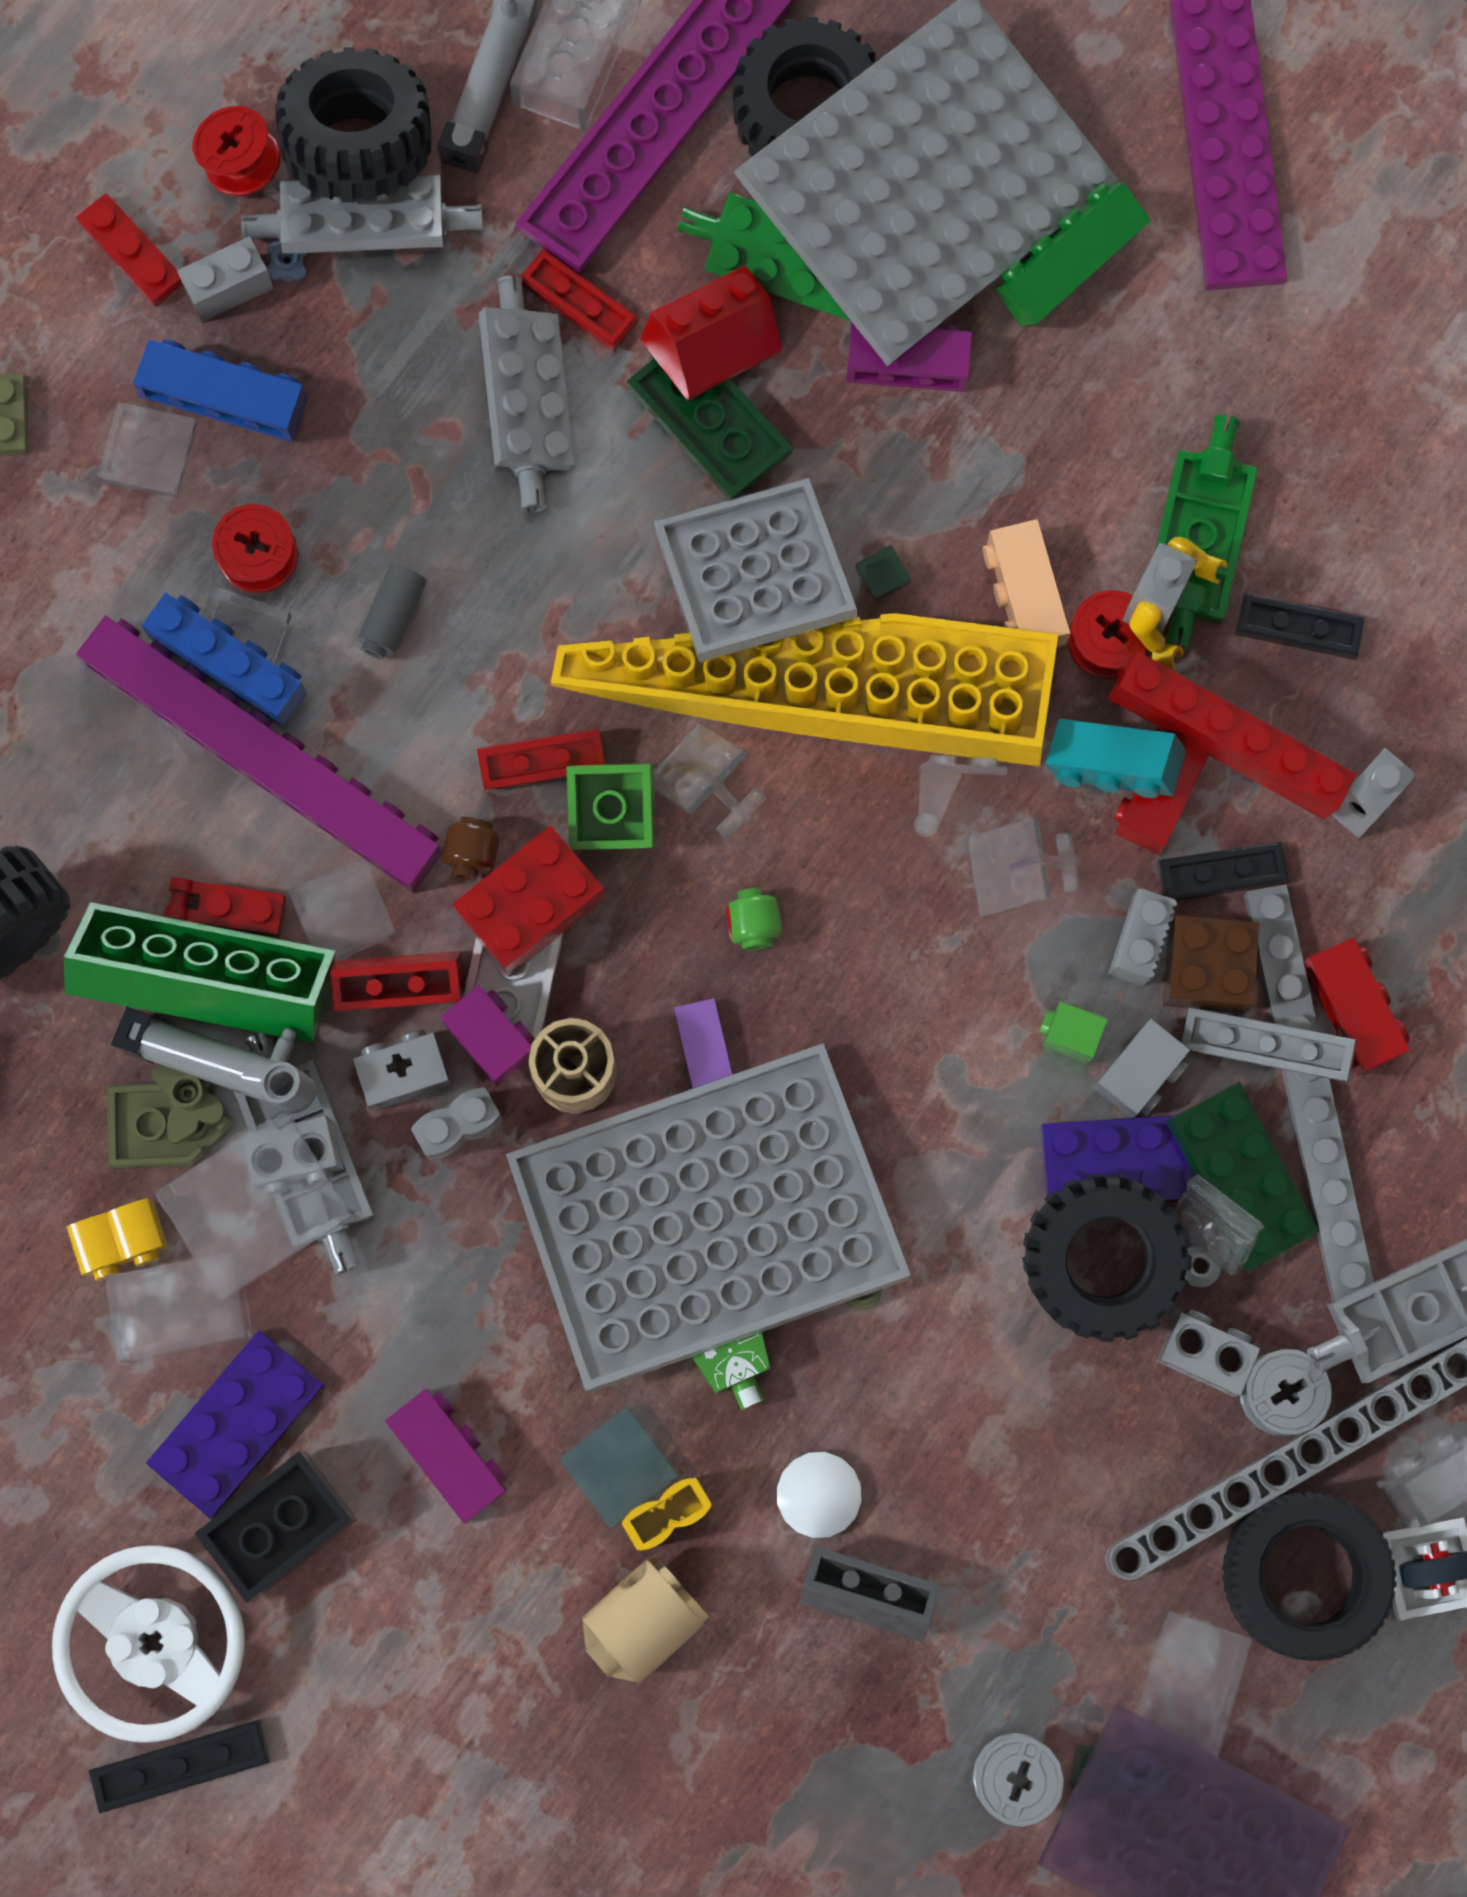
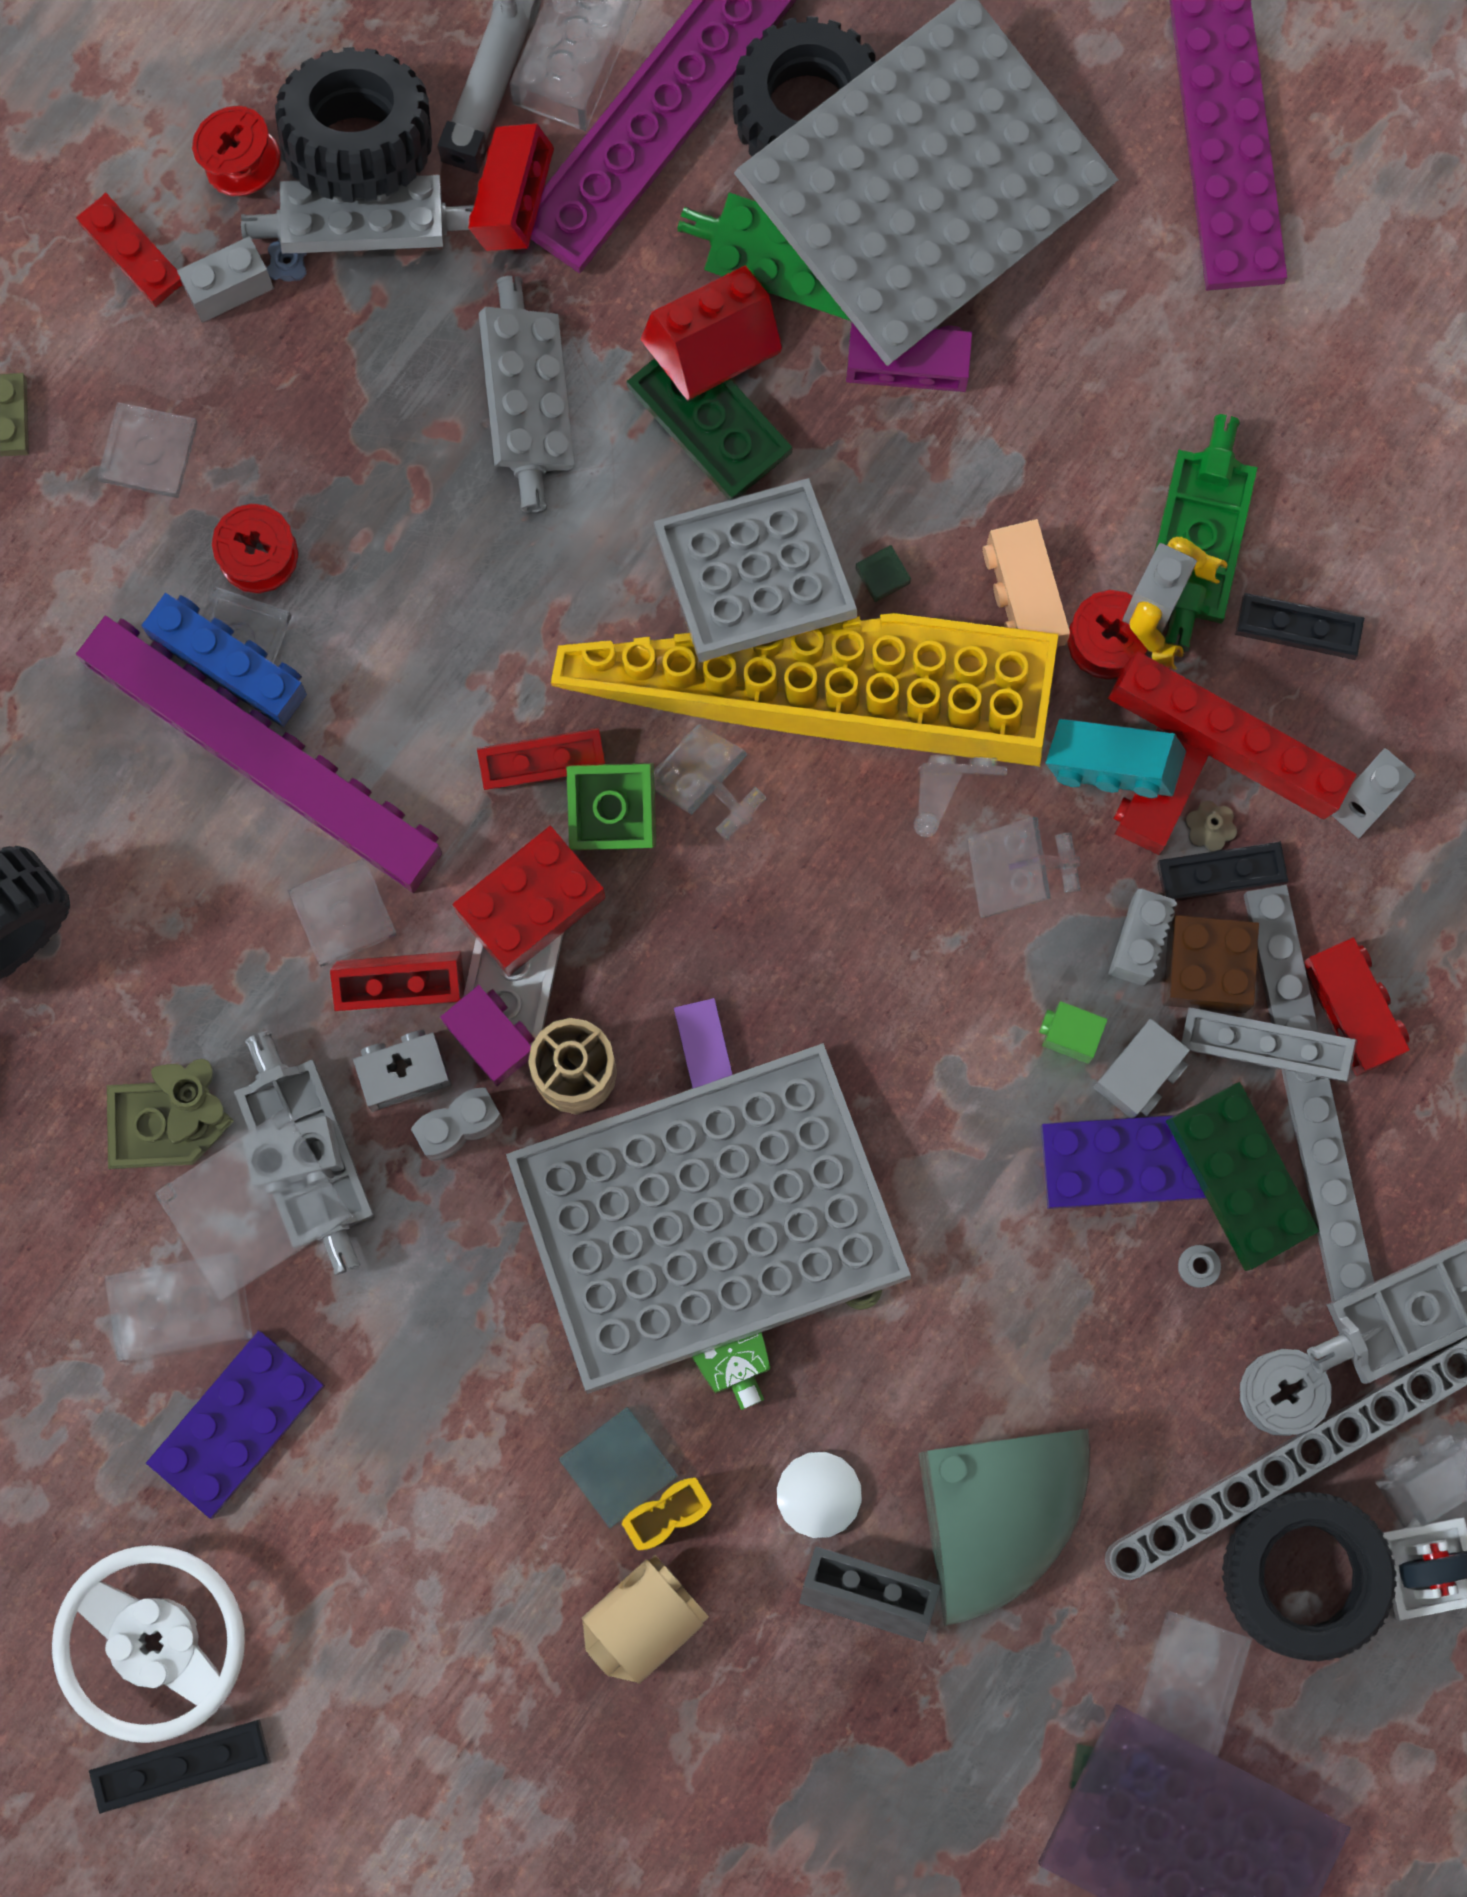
green brick [64,902,335,1043] -> none
yellow brick [67,1198,169,1281] -> none
light grey piece [111,1006,316,1113] -> none
blue brick [133,339,308,443] -> none
red plate [164,877,287,937] -> none
black brick [194,1451,357,1603] -> none
dark grey brick [357,564,427,659] -> none
magenta brick [385,1388,508,1524] -> none
reddish brown head [442,817,499,881] -> none
red tile [520,248,638,352] -> none
bright green head [726,888,782,951] -> none
light grey piece [973,1733,1064,1827] -> none
green brick [993,182,1151,326] -> none
black tyre [1022,1173,1192,1342] -> none
light grey brick [1155,1310,1261,1397] -> none
clear plate [1174,1175,1264,1276] -> none
none -> red brick [468,123,555,251]
none -> sand green brick [918,1429,1090,1626]
none -> dark tan plant [1185,801,1237,852]

